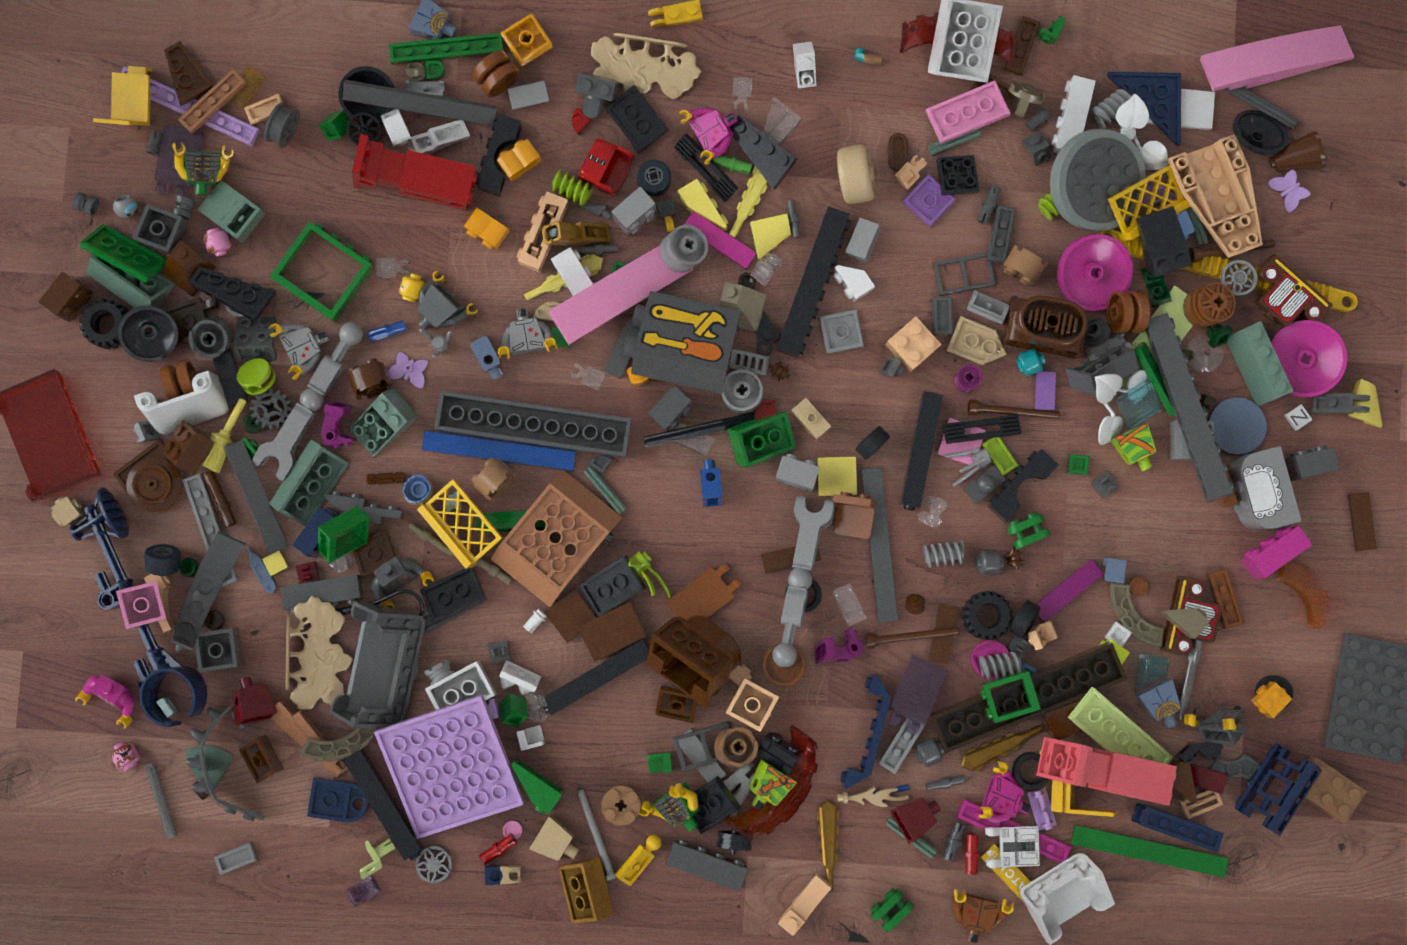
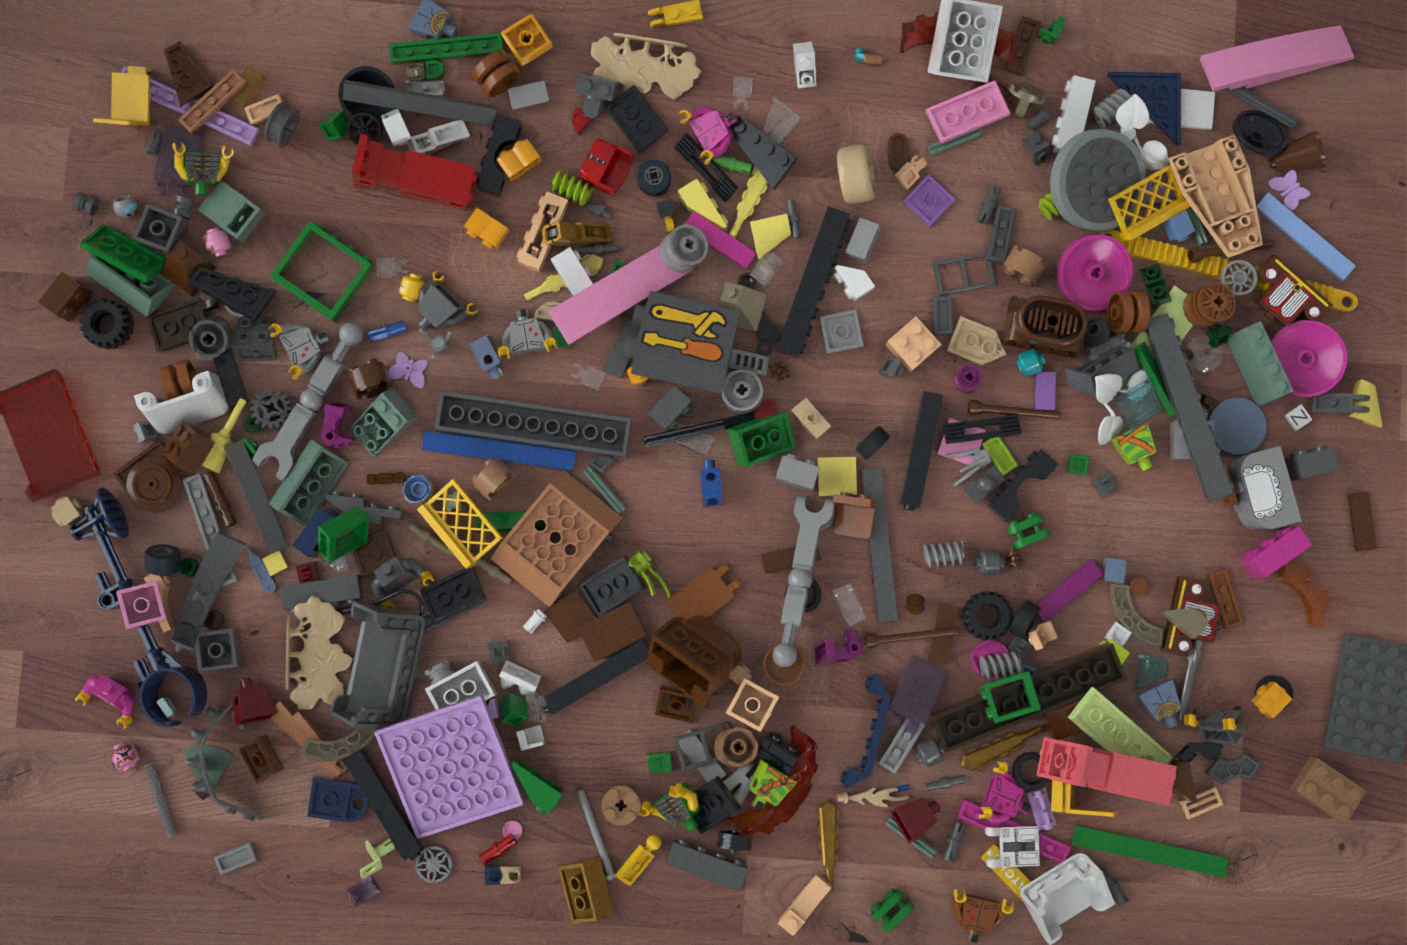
black dish [118,305,178,362] -> none
lime head [237,358,276,395] -> none
tan torso [529,815,579,861] -> none
light grey brick [611,187,656,236] -> none
clear piece [918,496,948,527] -> none
black tile [936,155,980,196] -> none
red pin [964,834,980,875] -> none
light grey hinge [966,290,1009,324] -> none
dark blue fence [1131,803,1224,852] -> none
black slope [1136,206,1192,278] -> none
dark red tile [1190,763,1228,794] -> none
dark blue fence [1235,743,1322,837] -> none
none -> dark grey pin [1101,867,1129,907]
none -> light blue tile [1256,192,1356,281]

